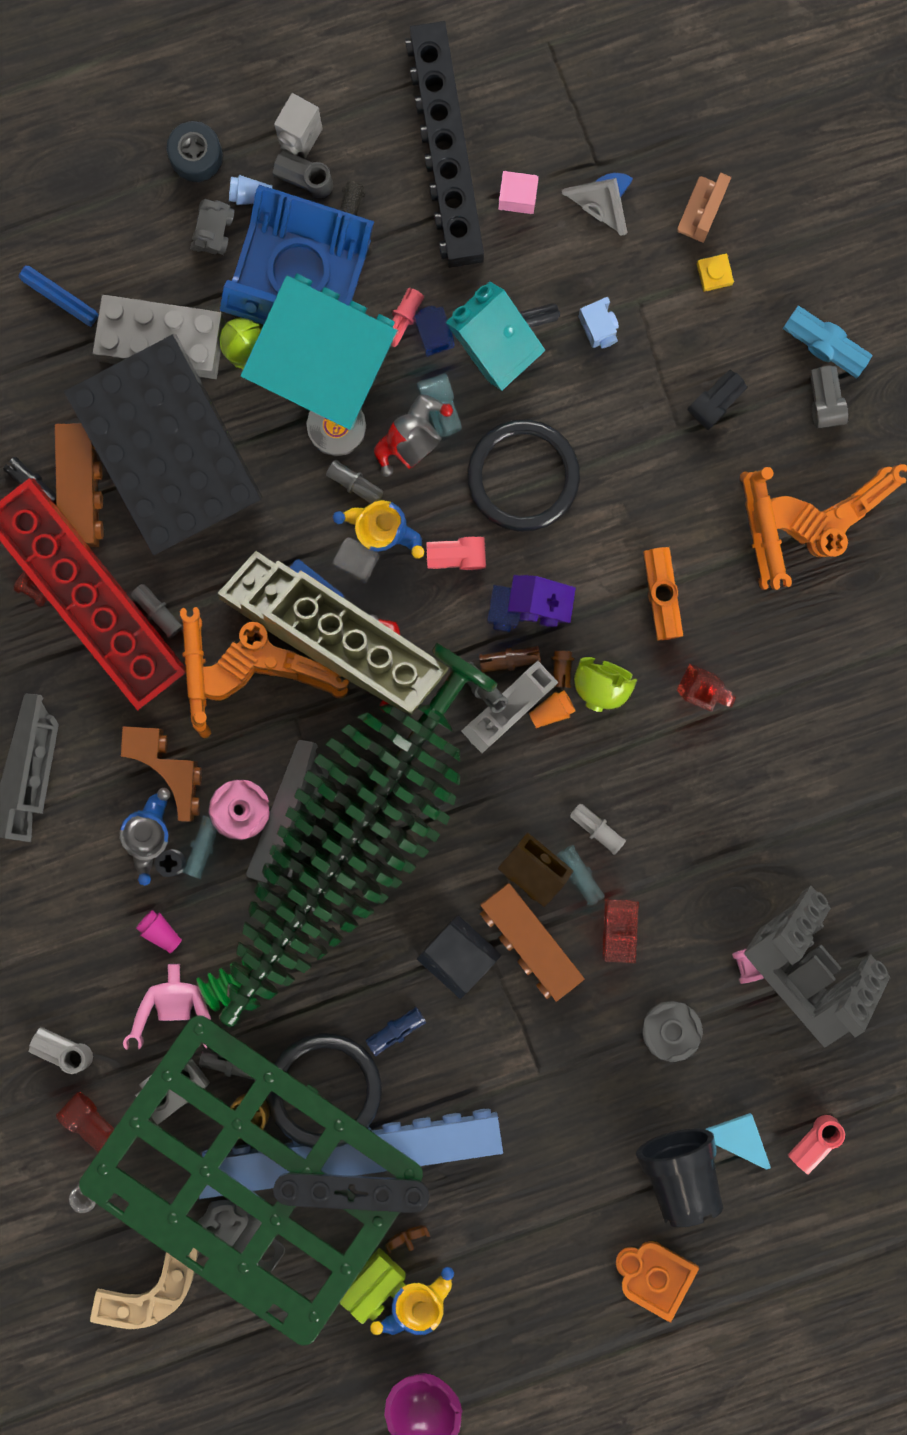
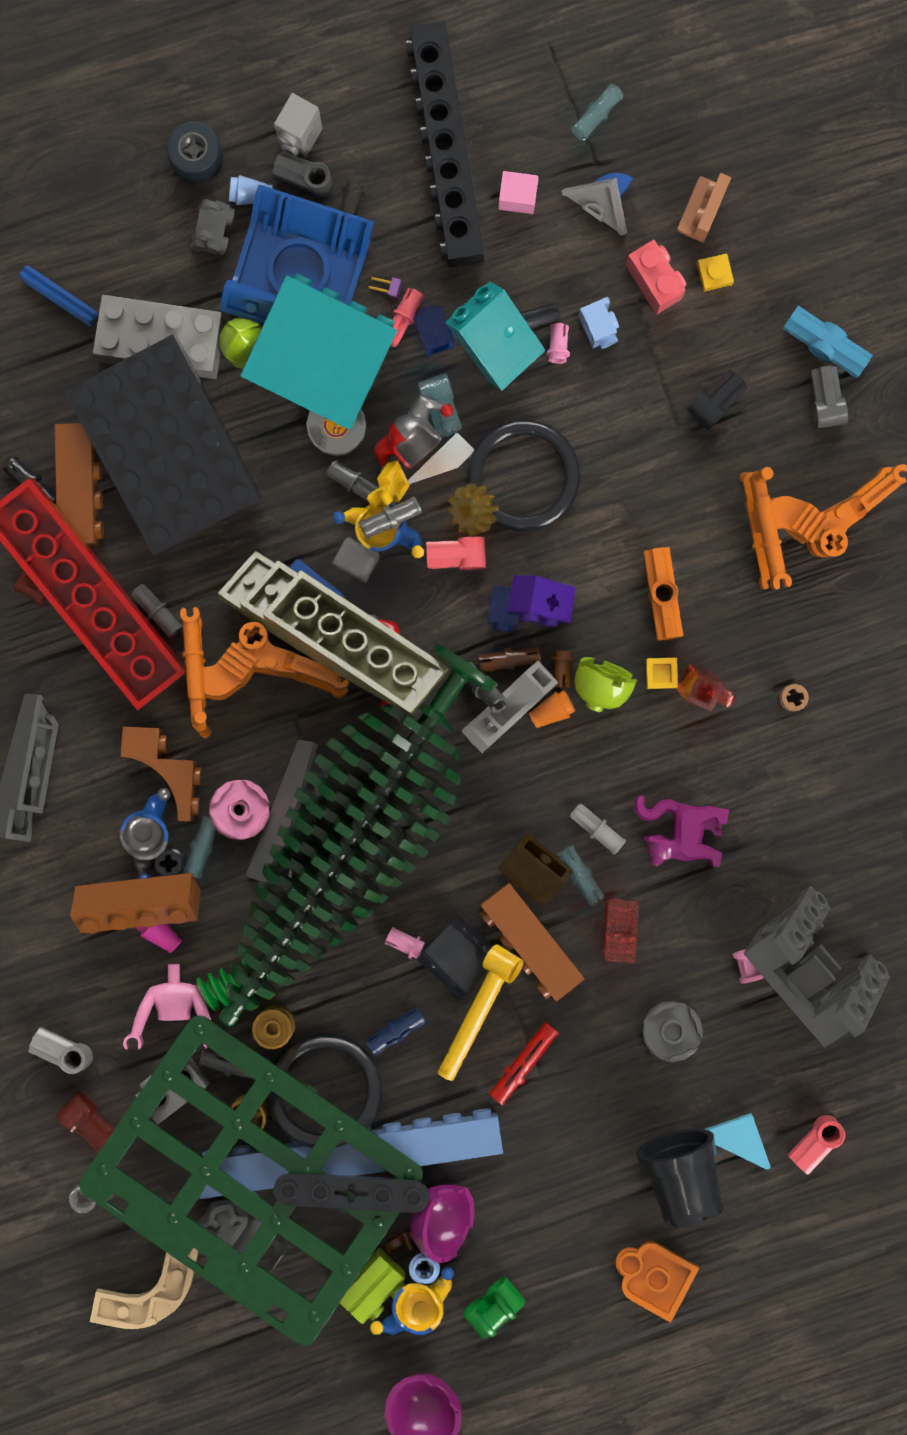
none -> dark orange brick [70,873,201,934]
none -> pearl gold wheel [252,1005,296,1049]
none -> dark grey pin [359,496,422,539]
none -> yellow plate [367,460,410,509]
none -> medium lavender piece [368,277,403,299]
none -> bright pink pin [384,927,425,959]
none -> white sticker [408,433,474,484]
none -> magenta cylinder [409,1185,475,1263]
none -> light blue cone [409,1253,440,1284]
none -> yellow piece [437,944,523,1081]
none -> clear yellow gear [446,483,499,536]
none -> green piece [462,1276,526,1339]
none -> red pin [488,1022,560,1105]
none -> bright pink pin [546,323,570,364]
none -> clear light blue pin [571,84,624,141]
none -> coral brick [626,240,686,315]
none -> magenta animal [634,795,729,867]
none -> yellow plate [646,658,678,689]
none -> medium nougat bush [779,684,809,712]

